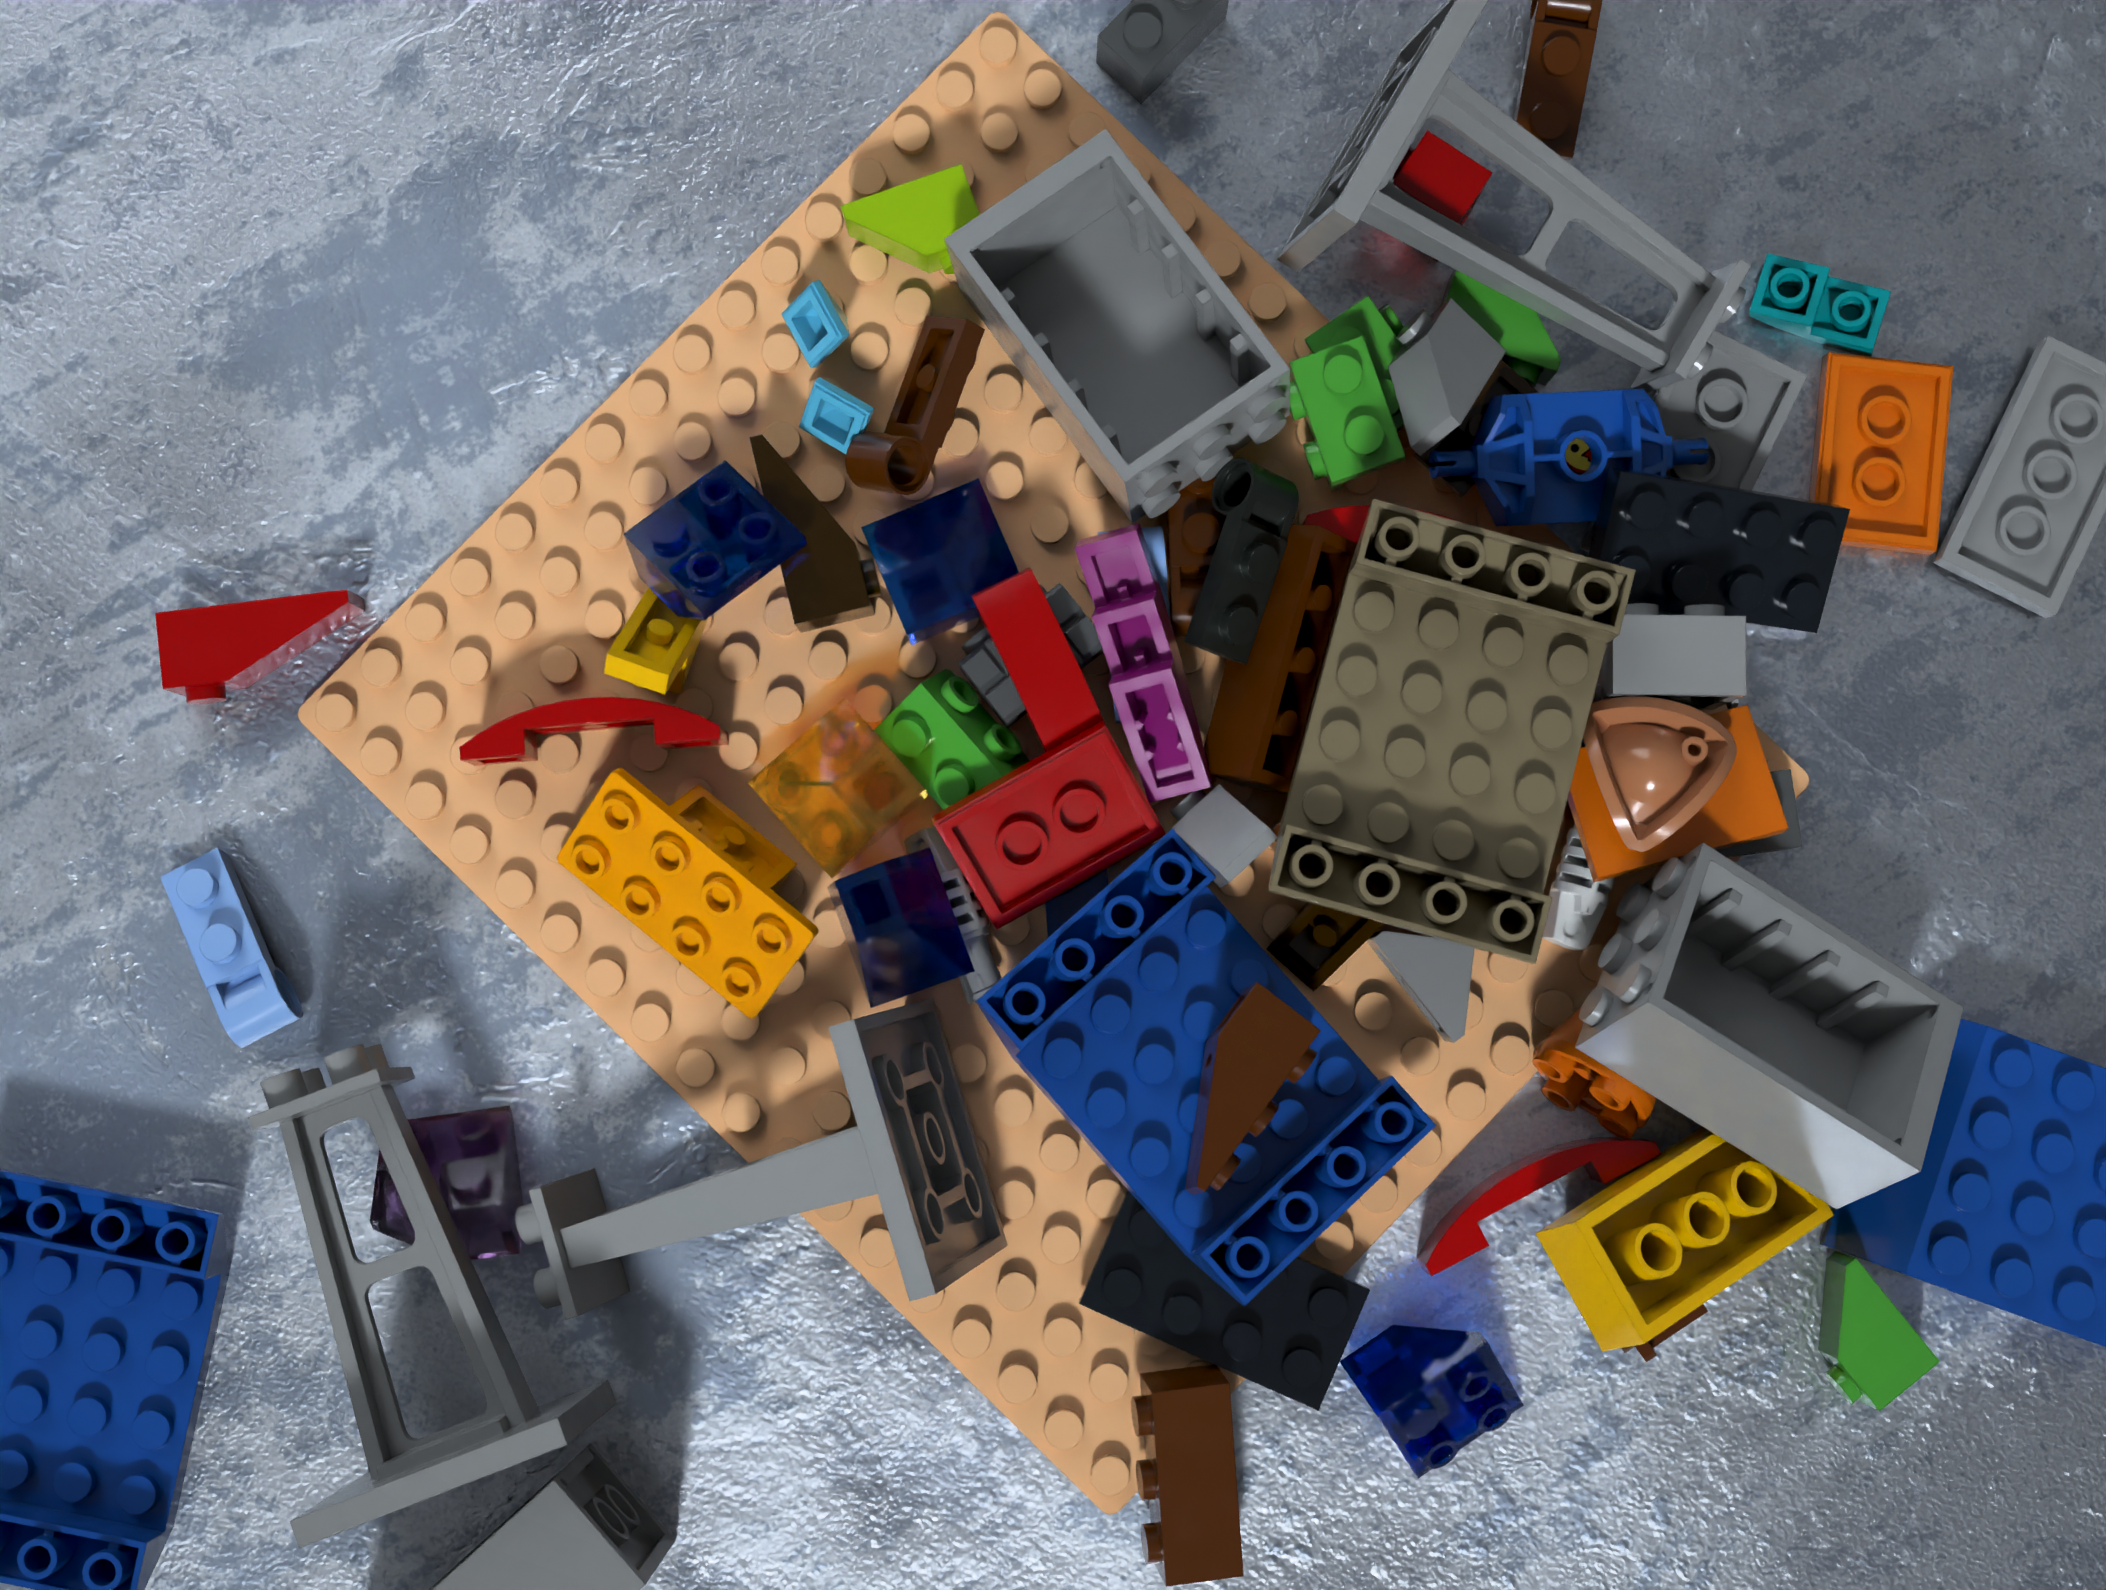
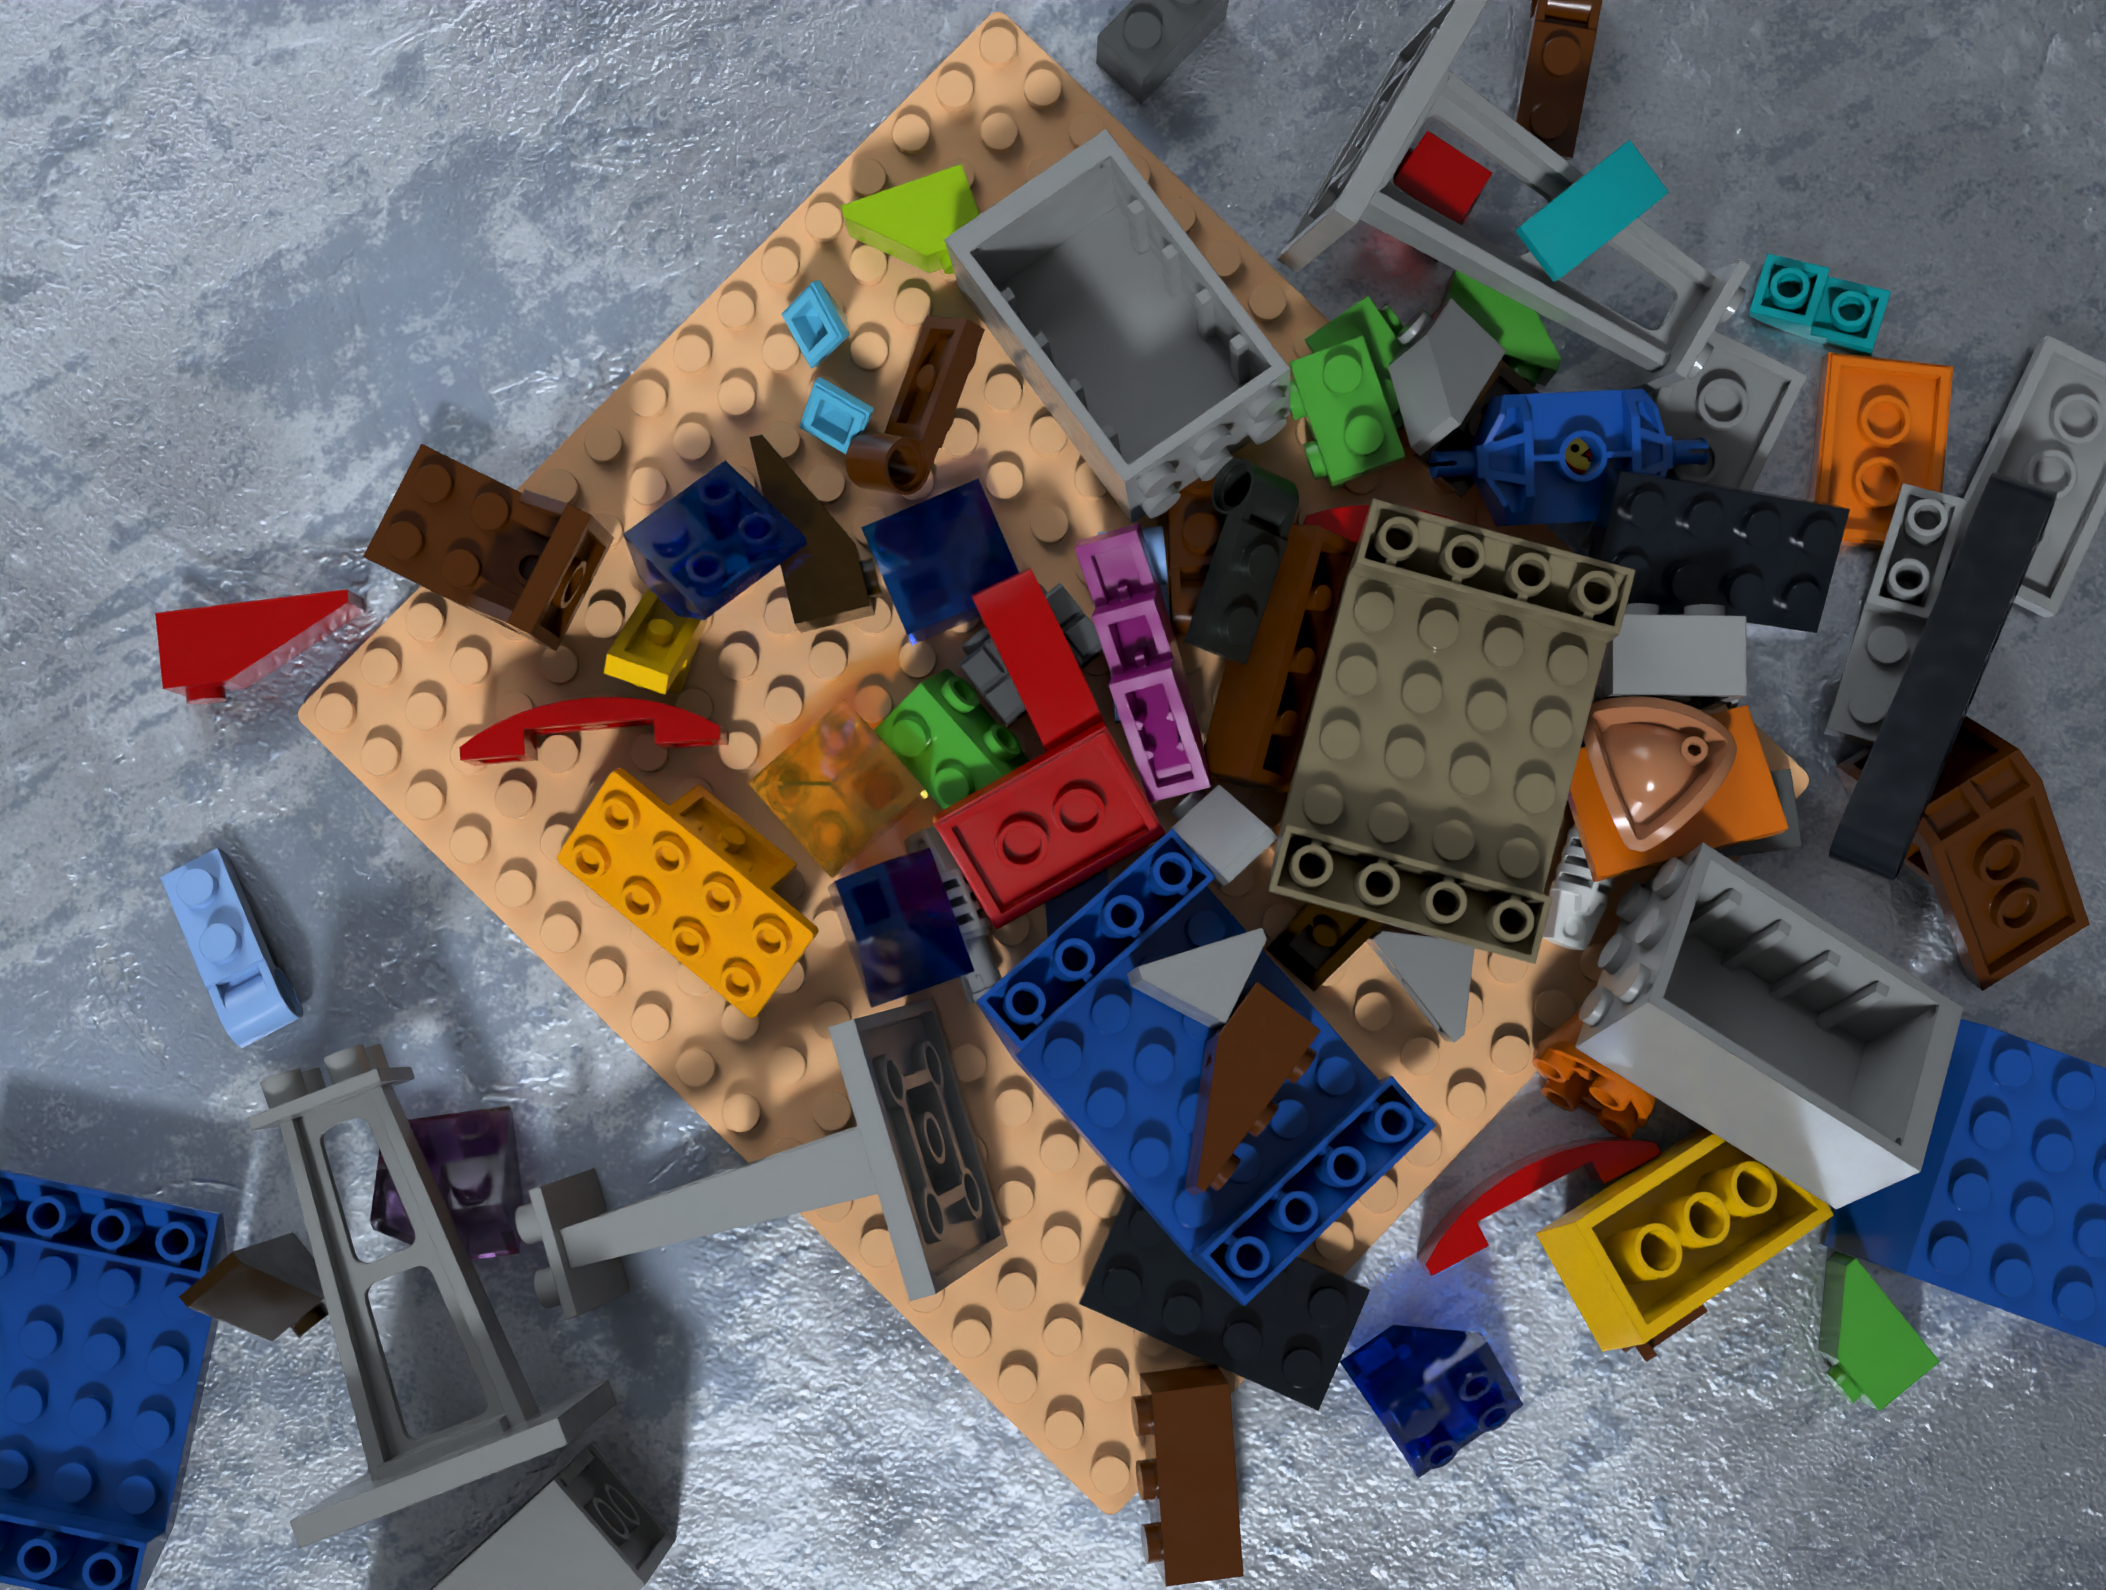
none -> dark brown slope [179,1232,329,1342]
none -> reddish brown bracket [363,444,614,652]
none -> light grey slope [1127,927,1267,1029]
none -> teal slope [1514,139,1669,282]
none -> light grey slope [1824,483,1968,747]
none -> black beam [1828,473,2058,882]
none -> reddish brown bracket [1836,716,2090,991]

